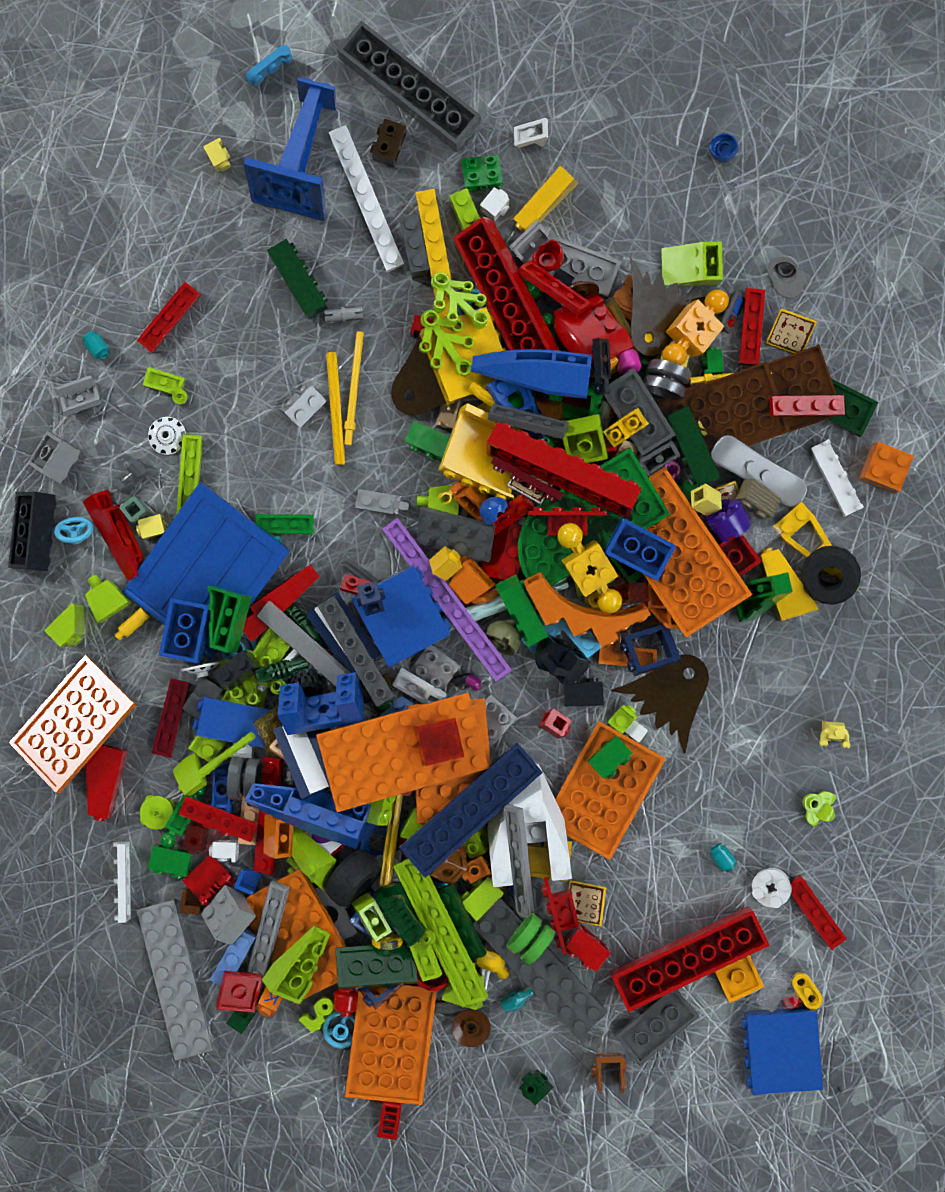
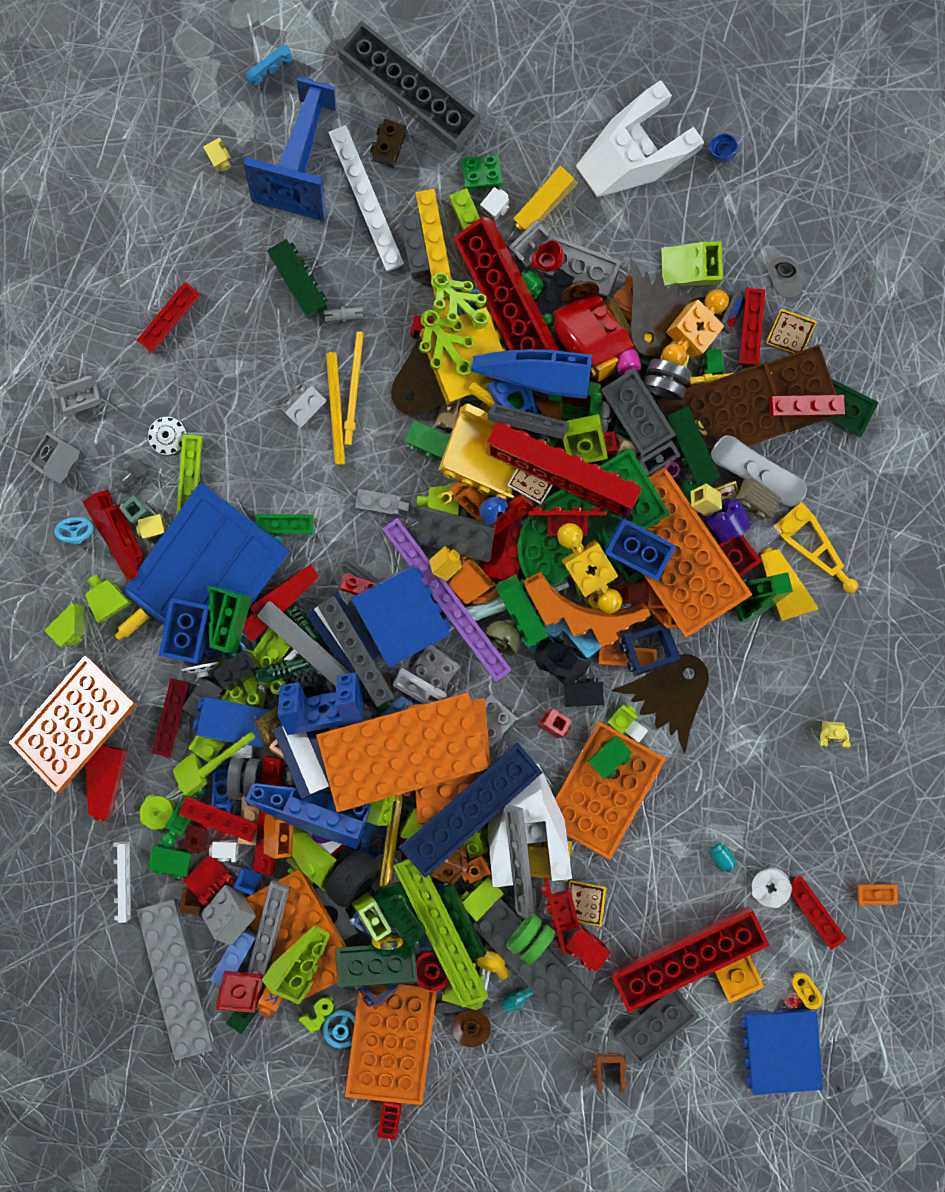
black slope [8,492,56,571] -> none
teal brick [82,331,110,360] -> none
lime hinge [143,367,188,405] -> none
red head [333,988,358,1017] -> none
dark blue brick [356,581,386,616] -> none
lime hinge [410,929,442,982] -> none
clear red brick [414,717,465,766] -> none
arm [453,673,481,691] -> none
dark red plate [491,456,564,502] -> none
white slope [514,118,548,148] -> none
red plate [518,260,591,316] -> none
dark green brick [519,1069,553,1105] -> none
black hinge [592,338,611,394] -> none
yellow slope [603,408,649,447] -> none
black tyre [801,545,861,605] -> none
lime plate [803,791,837,827] -> none
white hinge [809,439,864,517] -> none
orange brick [858,442,914,494] -> none
none -> white wedge [576,80,704,198]
none -> orange plate [857,884,898,905]

